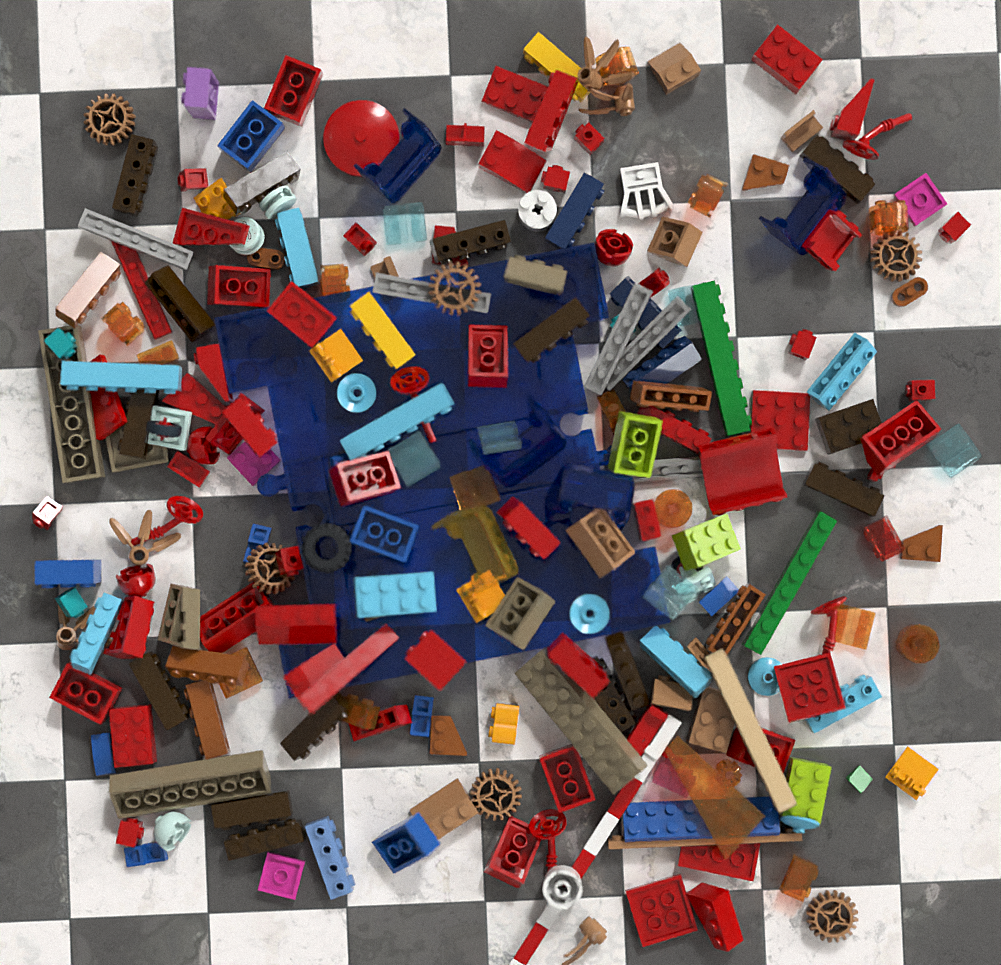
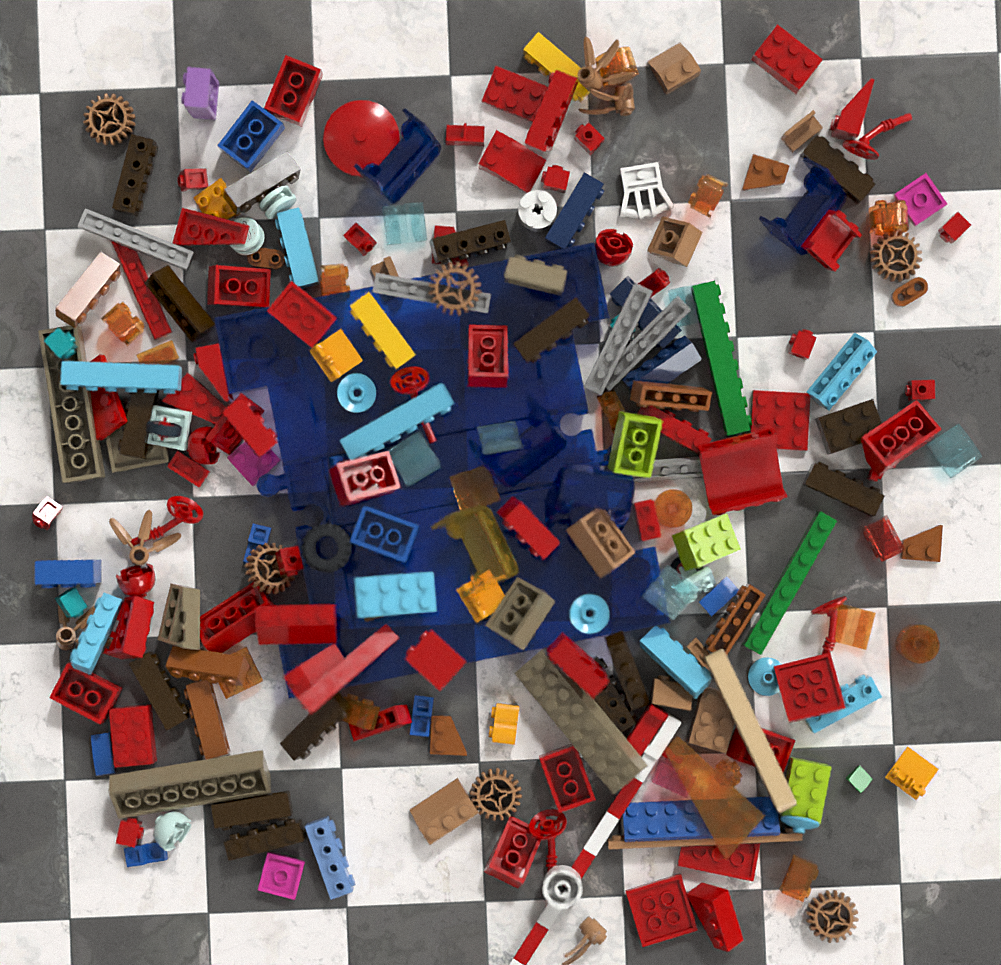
blue brick [372,812,441,874] -> none

